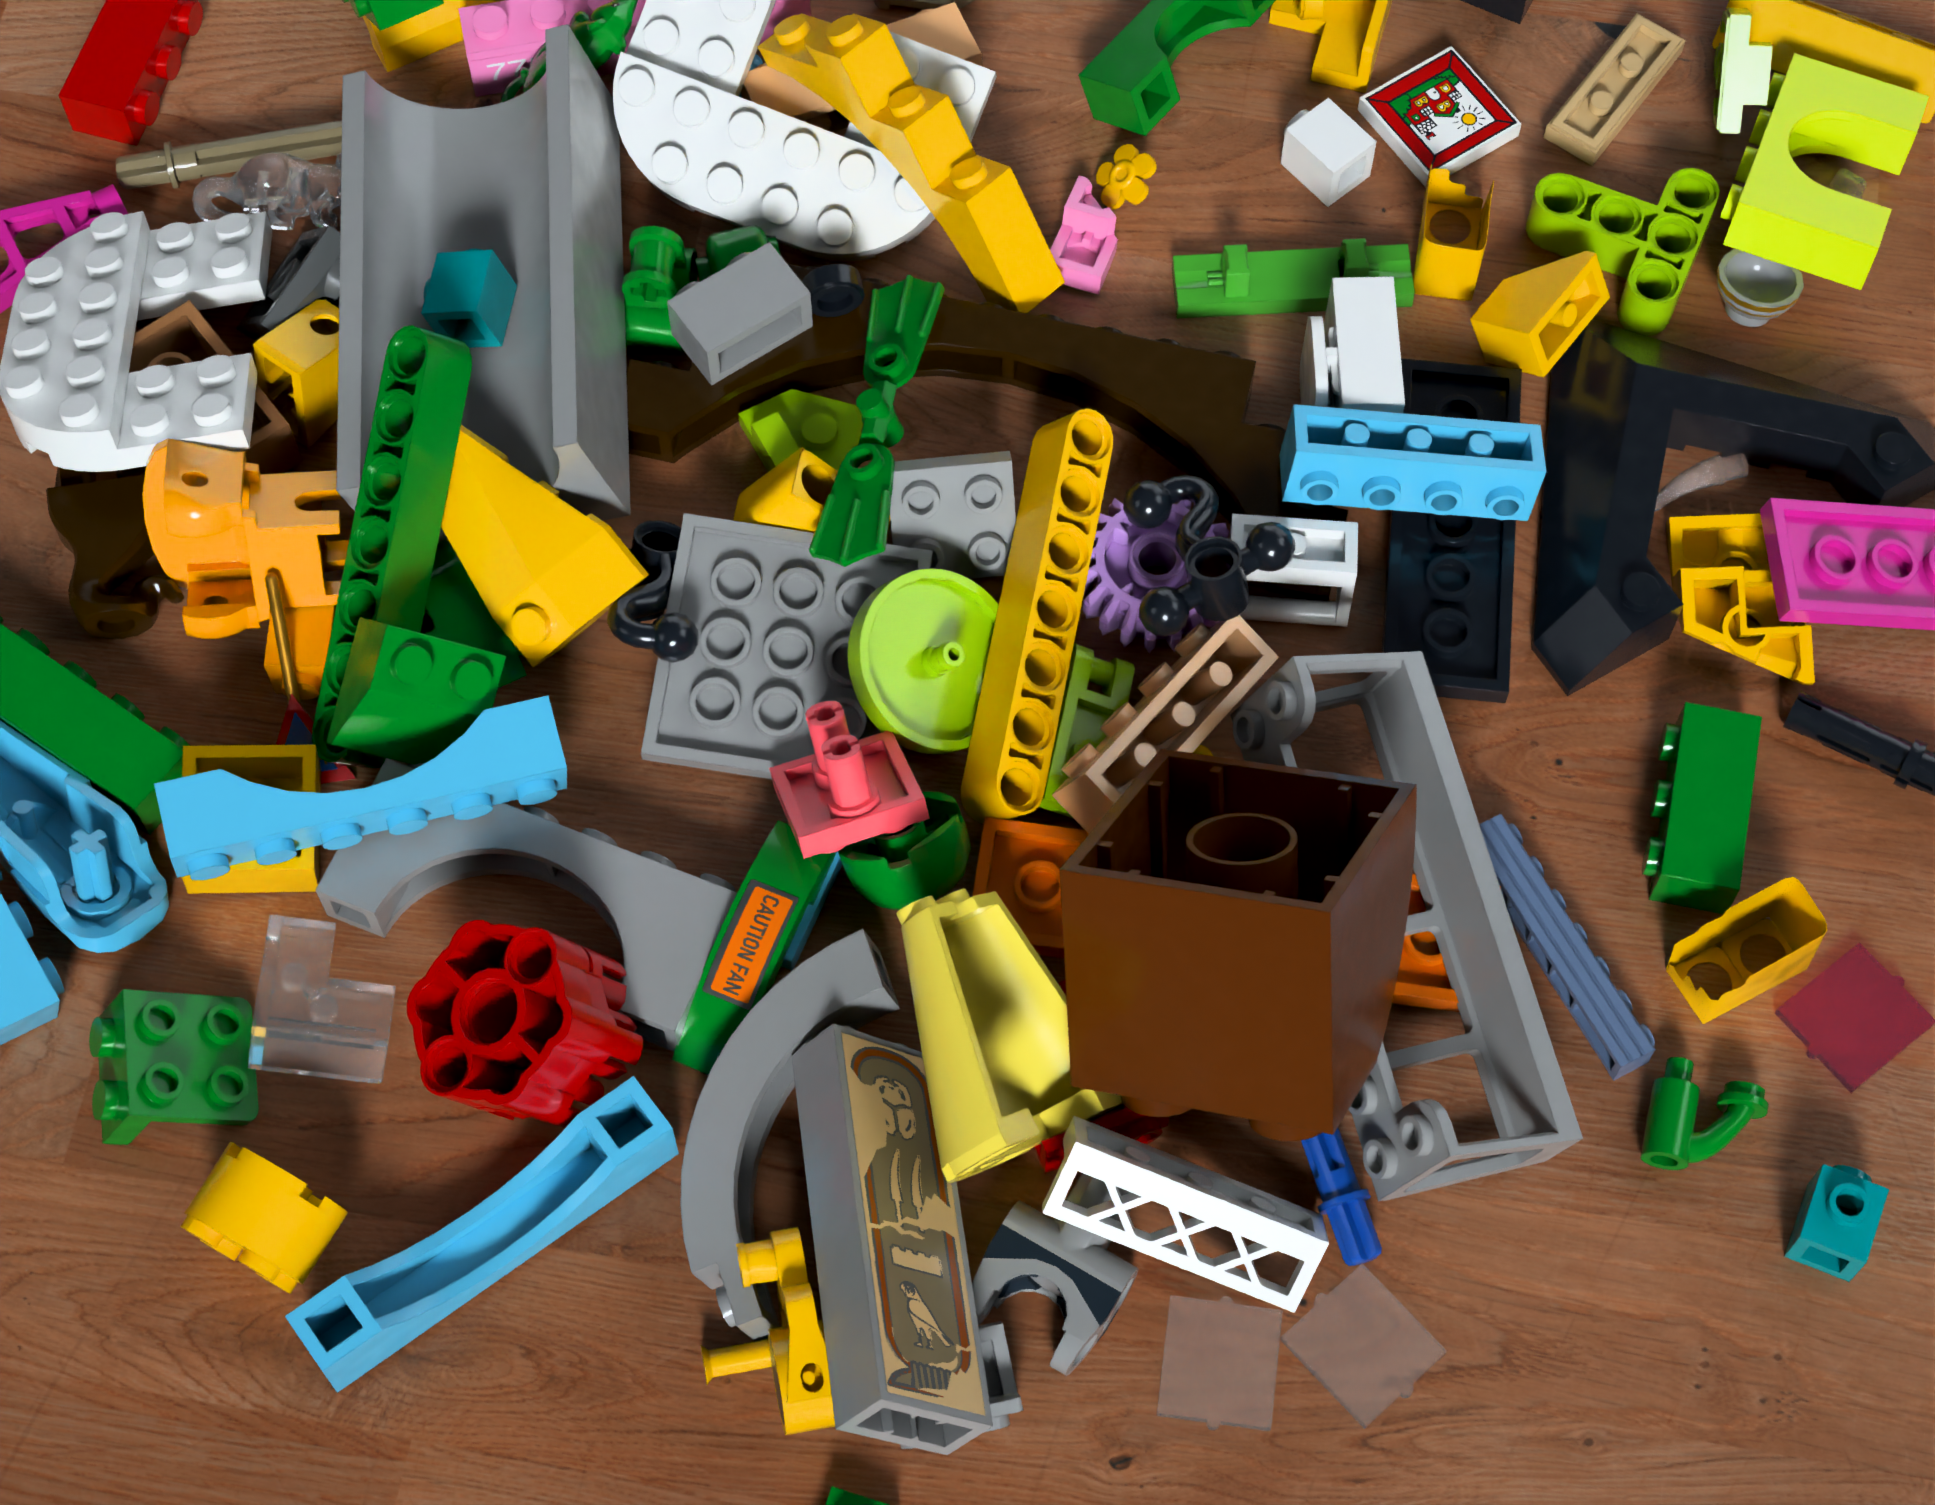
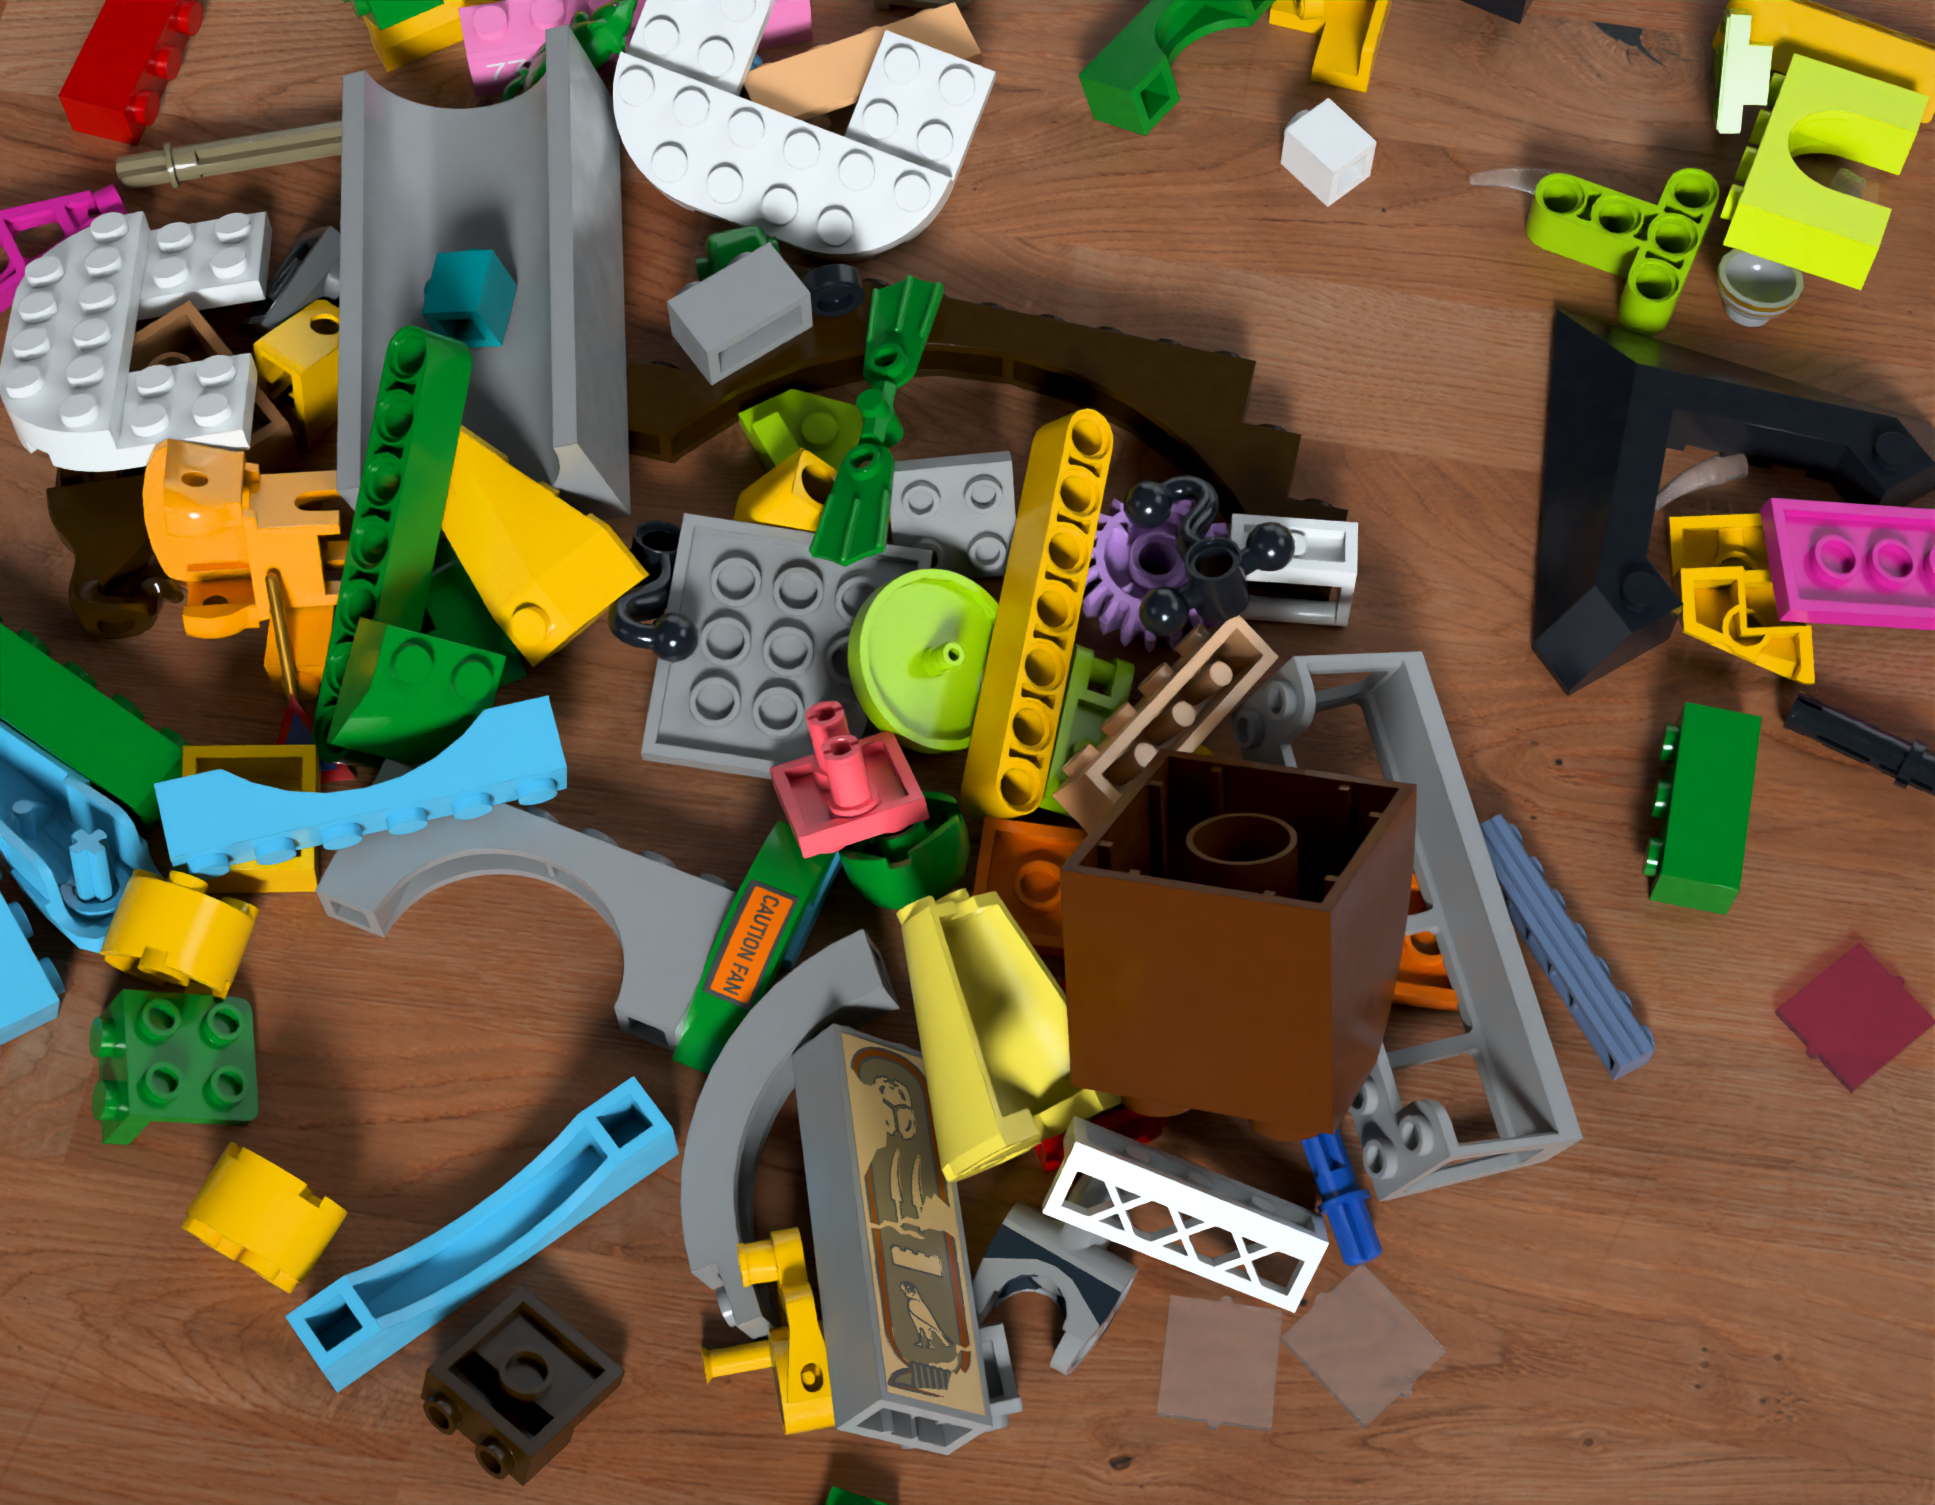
clear animal [192,152,342,230] -> none
clear panel [248,914,396,1084] -> none
red piece [407,920,643,1128] -> none
green piece [622,226,698,353] -> none
yellow arch [757,13,1065,313] -> none
bright pink slope [1050,176,1118,295] -> none
yellow plant [1096,144,1157,210] -> none
bright green hinge [1172,238,1415,319] -> none
medium azure brick [1279,404,1547,521] -> none
white brick [1300,277,1405,413] -> none
tile [1357,46,1522,188] -> none
black plate [1382,358,1522,703] -> none
yellow piece [1413,164,1494,301] -> none
yellow slope [1470,251,1610,378] -> none
tan tile [1543,13,1686,166] -> none
green plant [1641,1057,1769,1170] -> none
yellow piece [1666,877,1827,1024] -> none
teal brick [1784,1164,1889,1282] -> none
none -> yellow brick [100,869,259,1001]
none -> dark brown plate [421,1285,625,1486]
none -> clear helmet [1468,167,1554,194]

